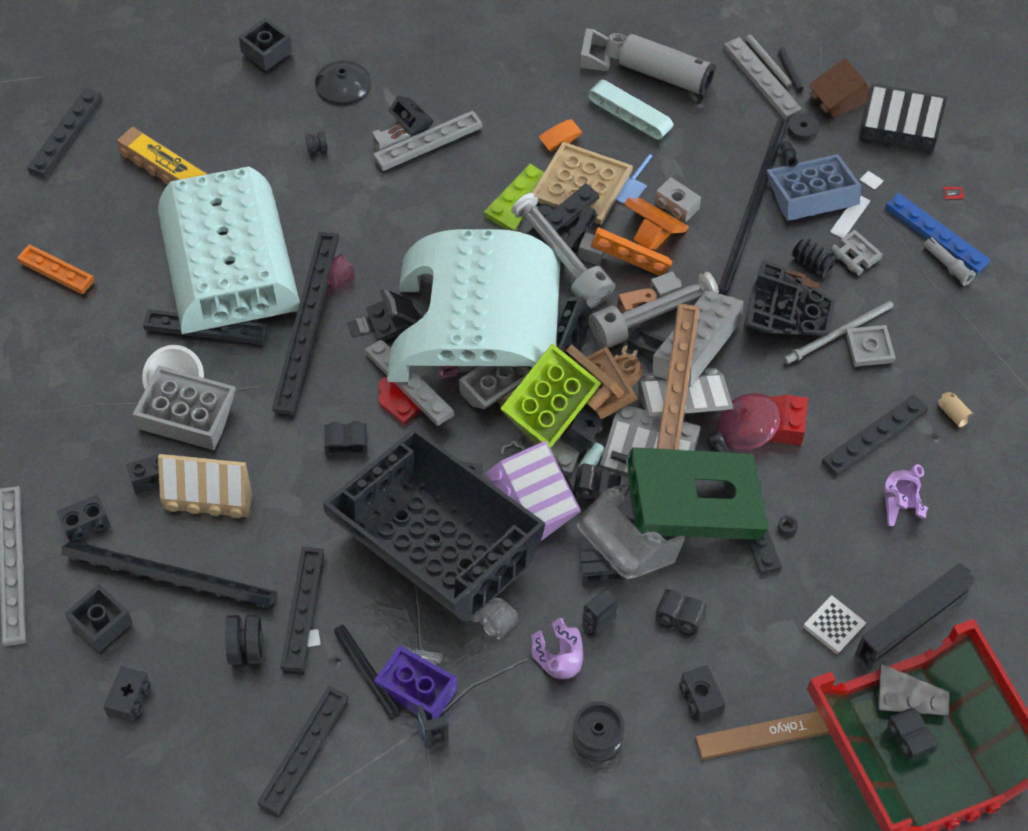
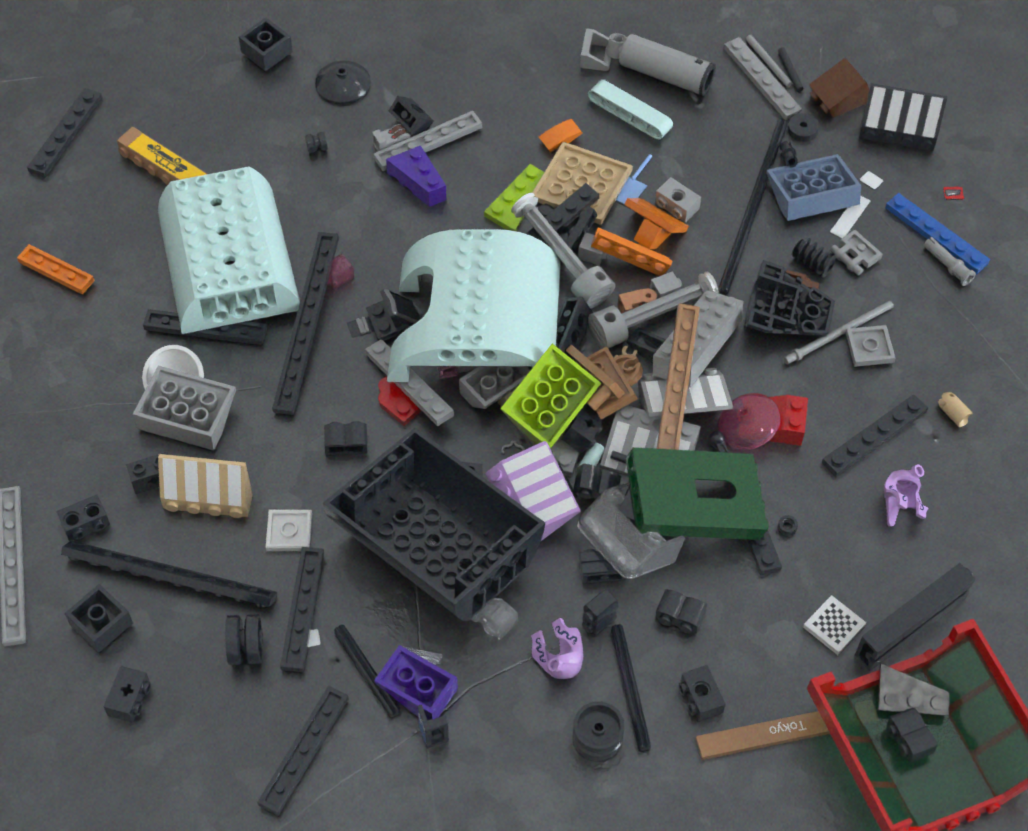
none -> white tile [266,510,312,551]
none -> dark purple wedge [386,145,447,207]
none -> black axle [611,624,651,751]

